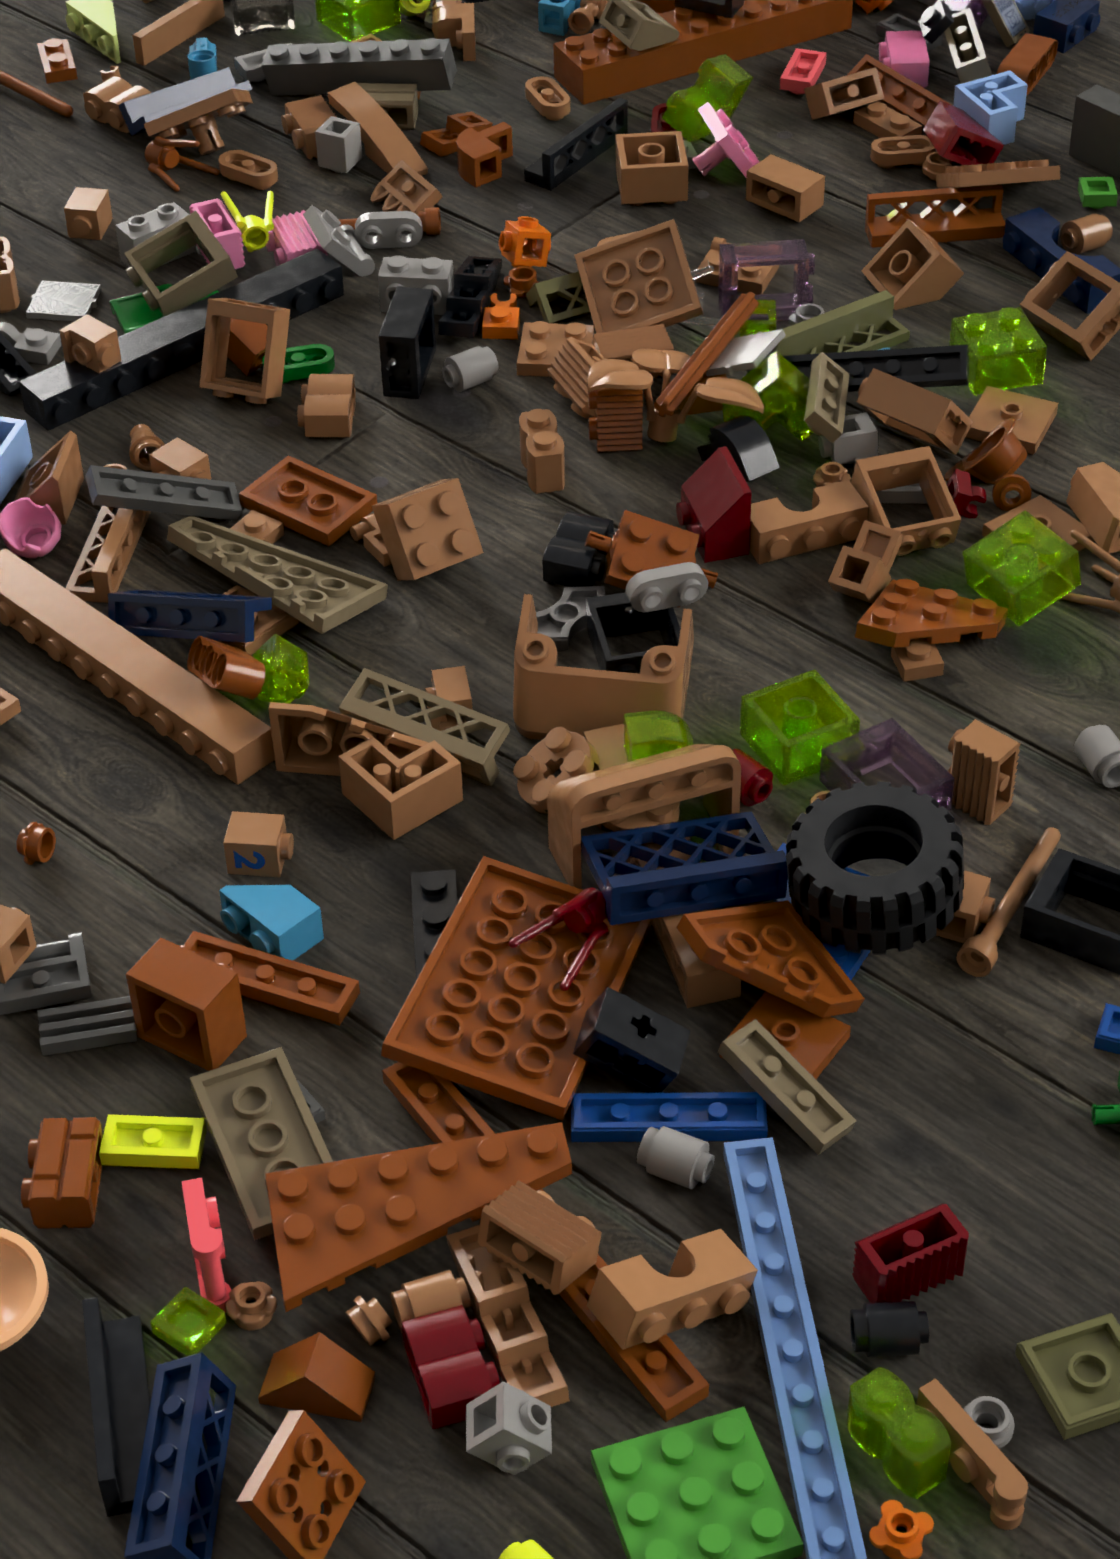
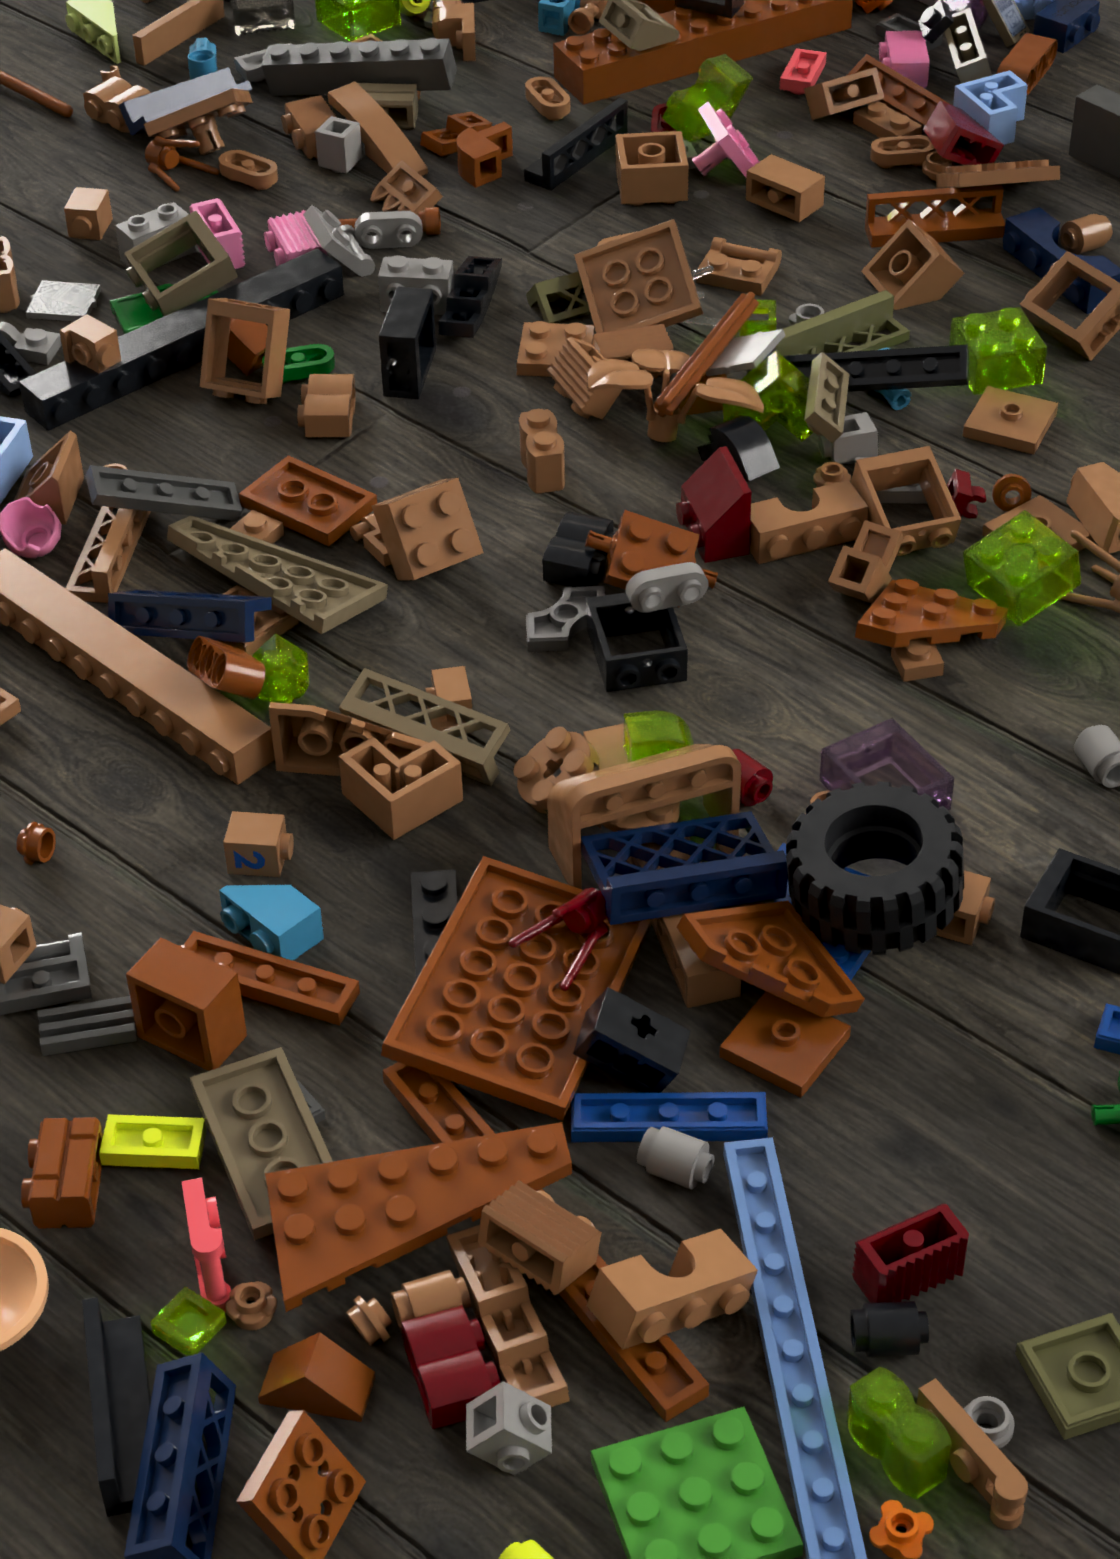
plate [37,38,78,84] -> none
medium nougat cone [129,424,165,471] -> none
medium nougat brick [149,437,211,479] -> none
neon yellow plant [221,191,274,252] -> none
light grey brick [442,346,499,392] -> none
orange plate [482,293,520,339] -> none
orange brick [499,216,551,267] -> none
dark orange plate [503,266,539,297] -> none
medium nougat windscreen [513,594,694,751] -> none
dark orange brick [588,388,643,452] -> none
window [718,239,815,323] -> none
dark tan plate [718,1019,856,1155] -> none
clear neon green brick [740,669,860,785] -> none
medium nougat window [856,368,973,455] -> none
dark orange piece [943,418,1027,484] -> none
medium nougat brick [945,719,1021,825] -> none
medium nougat piece [957,827,1061,977] -> none
bright green plate [1078,177,1118,209] -> none

